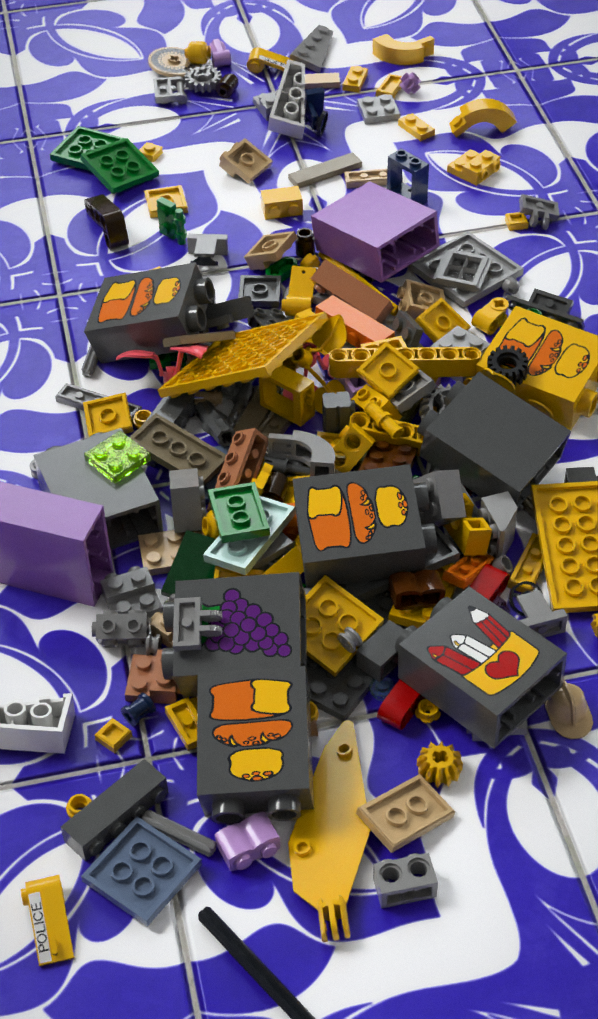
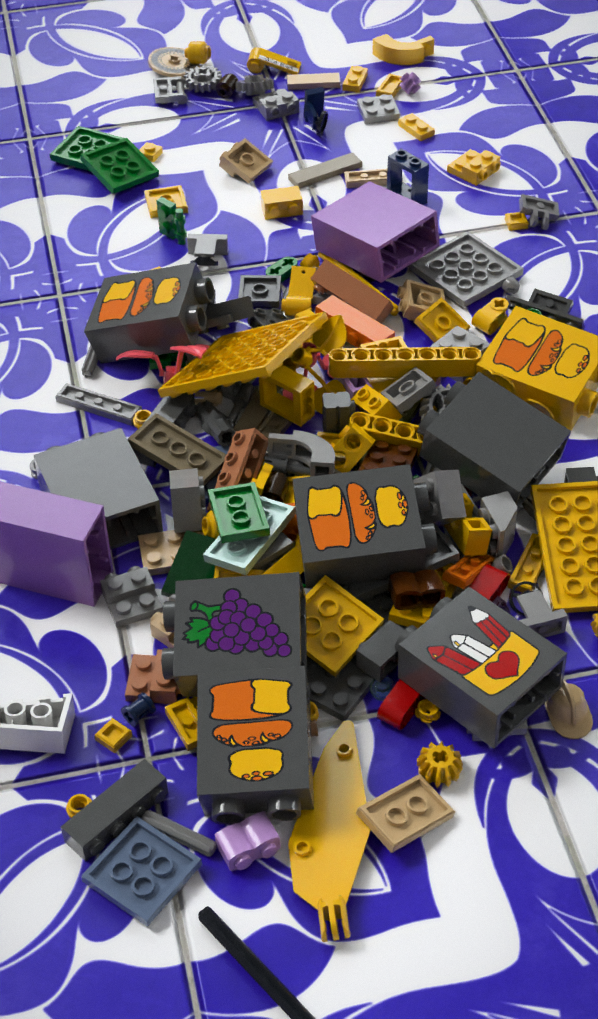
yellow door [20,874,74,966] -> none
yellow tile [83,392,134,437] -> none
dark brown beam [84,194,129,250] -> none
clear neon green plate [84,430,151,483] -> none
light grey brick [91,610,149,648] -> none
light grey bush [145,634,162,656] -> none
dark tan tile [163,330,236,348] -> none
light grey hinge [173,597,222,651] -> none
lavender piece [209,39,231,68] -> none
tan plate [244,231,298,271] -> none
white wedge [267,59,305,140] -> none
light grey wing [289,25,334,73] -> none
dark brown brick [295,228,315,258] -> none
light grey bush [337,627,363,653] -> none
yellow tile [356,341,420,400] -> none
yellow pin [363,400,404,440] -> none
light grey brick [373,853,438,909] -> none
dark grey bracket [382,310,424,348] -> none
light grey piece [432,249,493,292] -> none
yellow arch [449,98,517,138] -> none
black tyre [487,345,528,387] -> none
none -> light grey gear [235,74,274,95]

